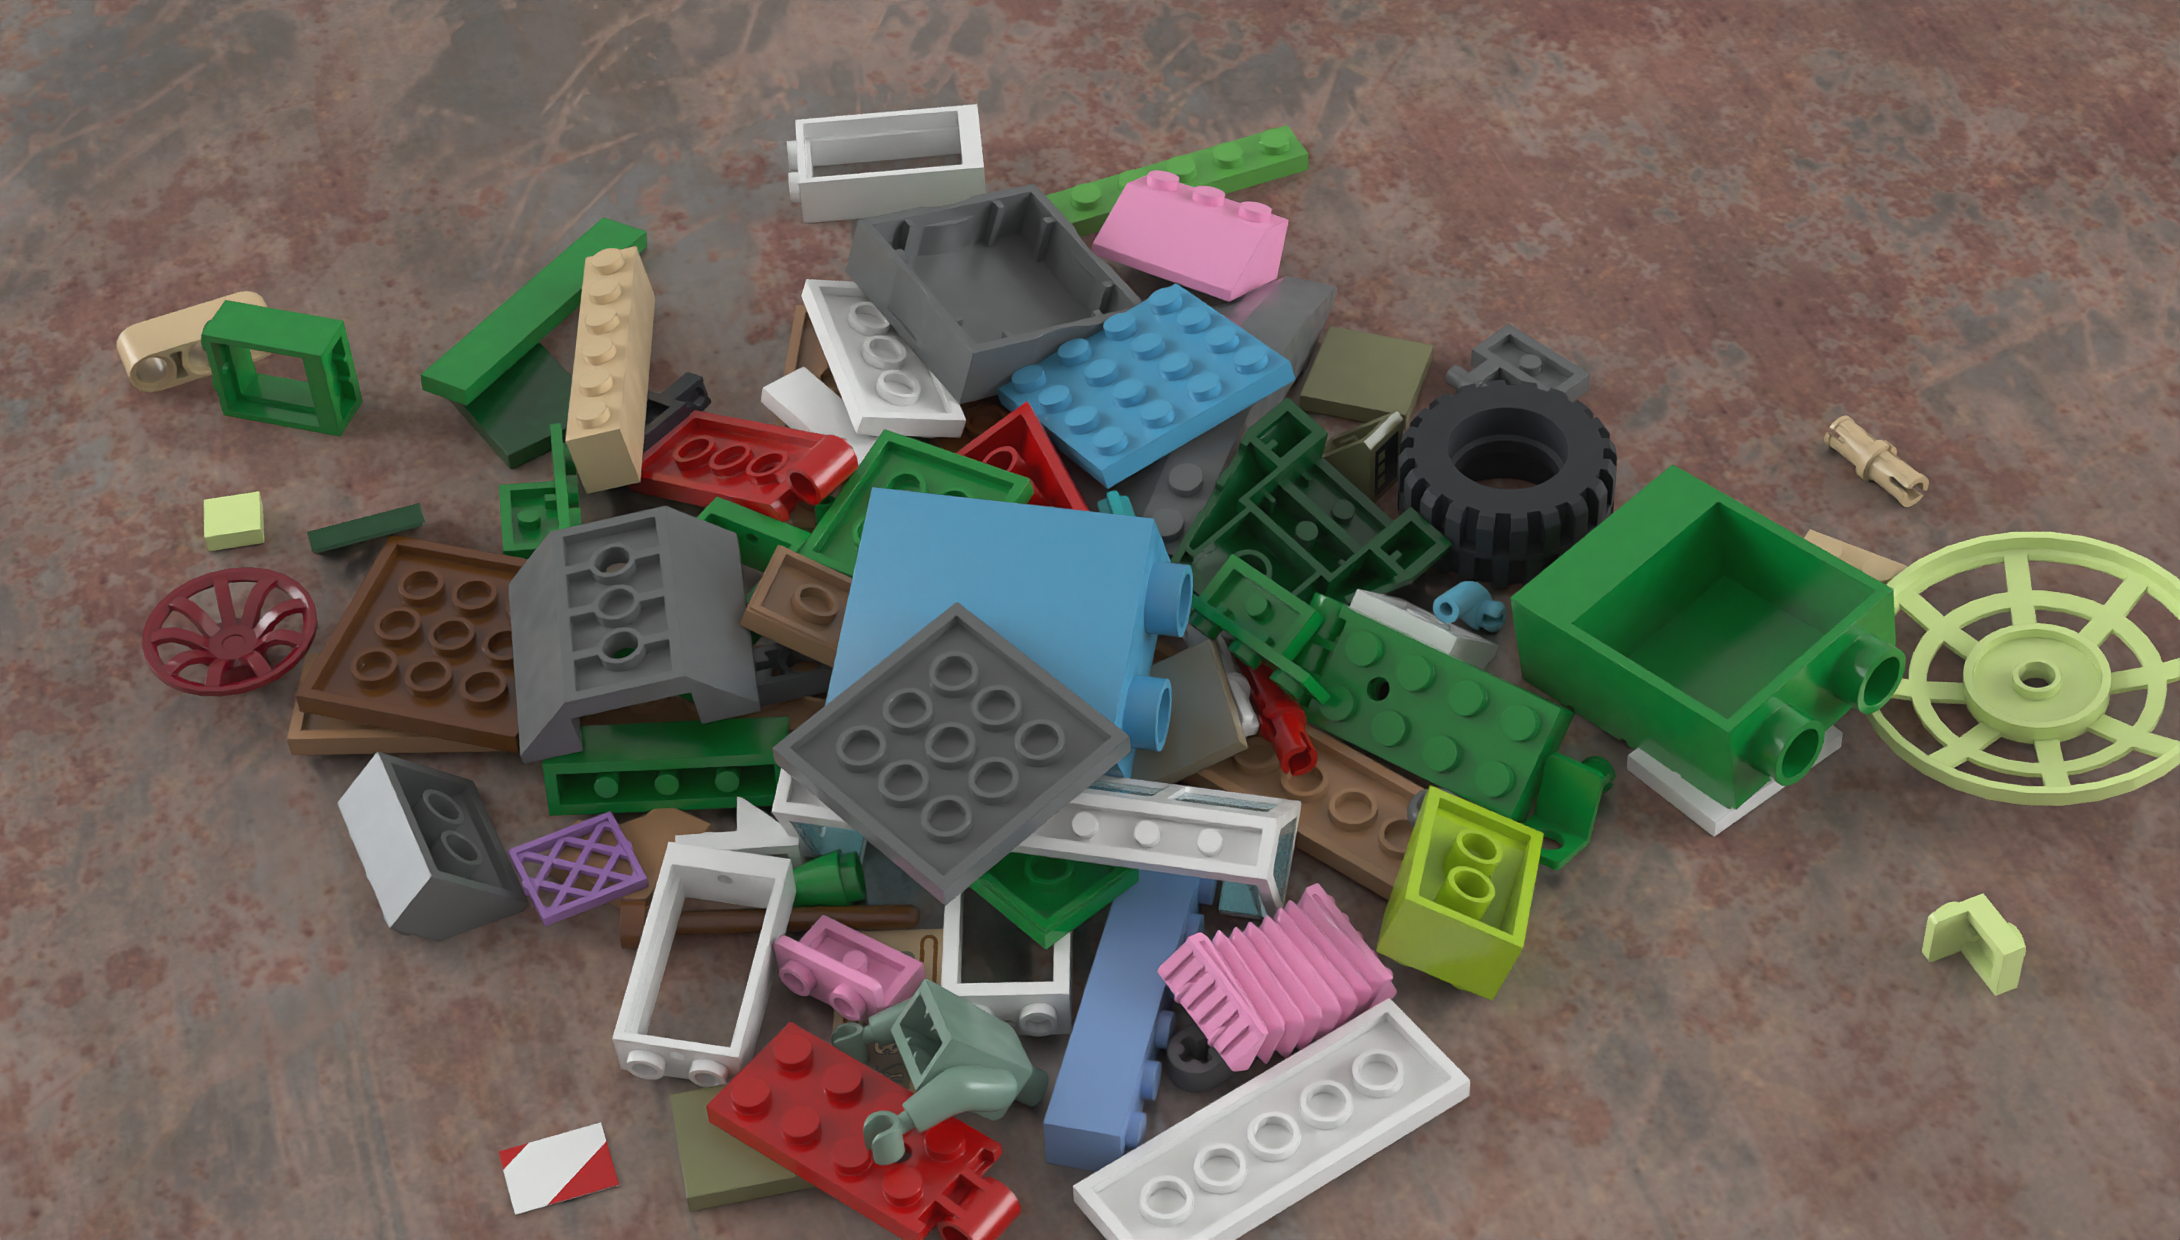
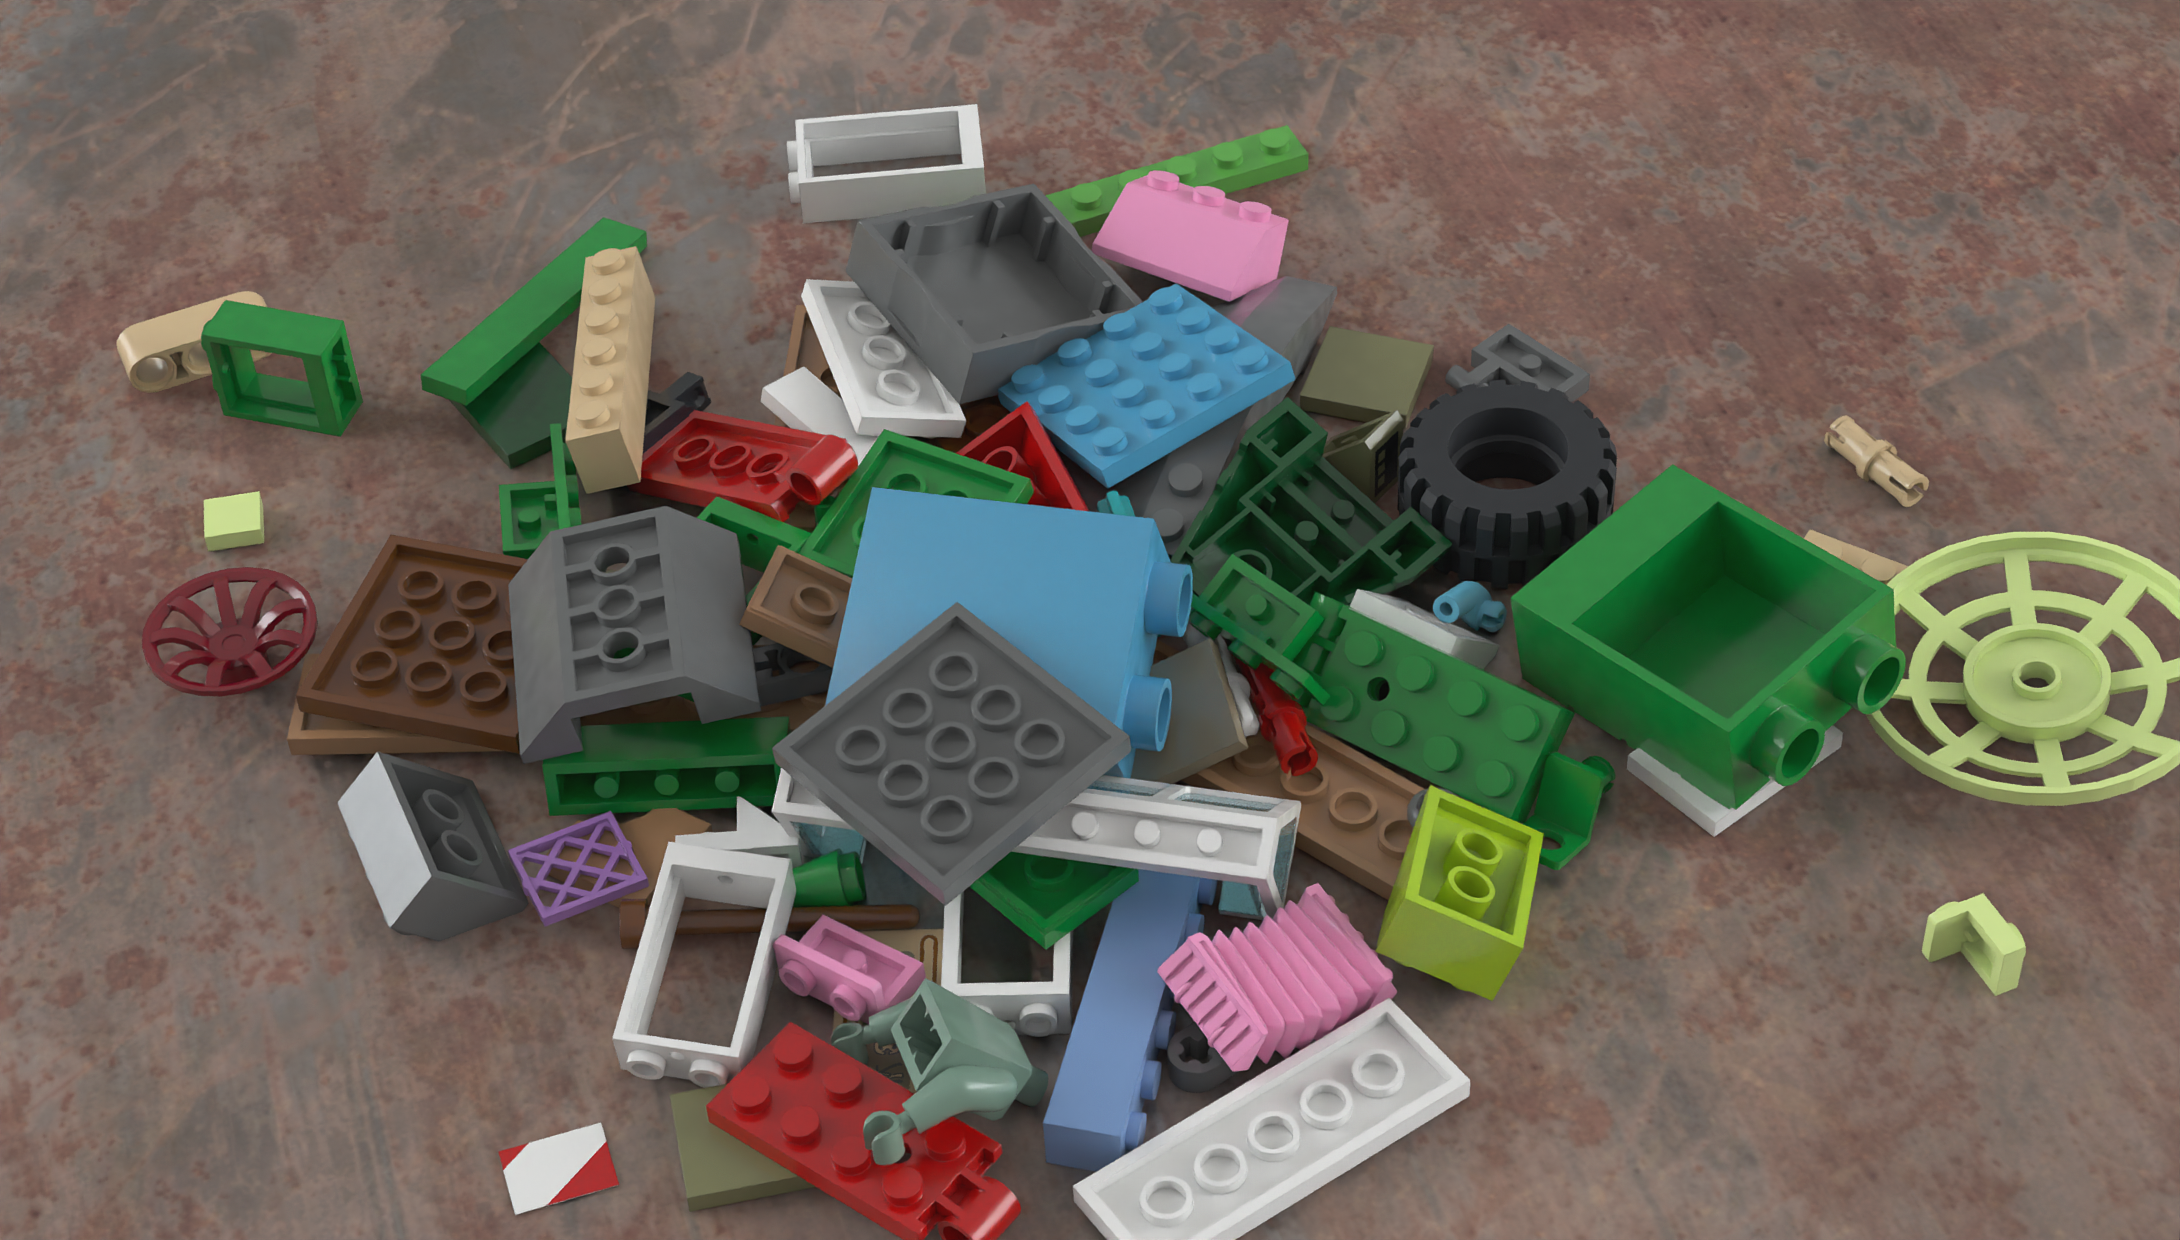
dark green tile [307,503,425,554] -> none

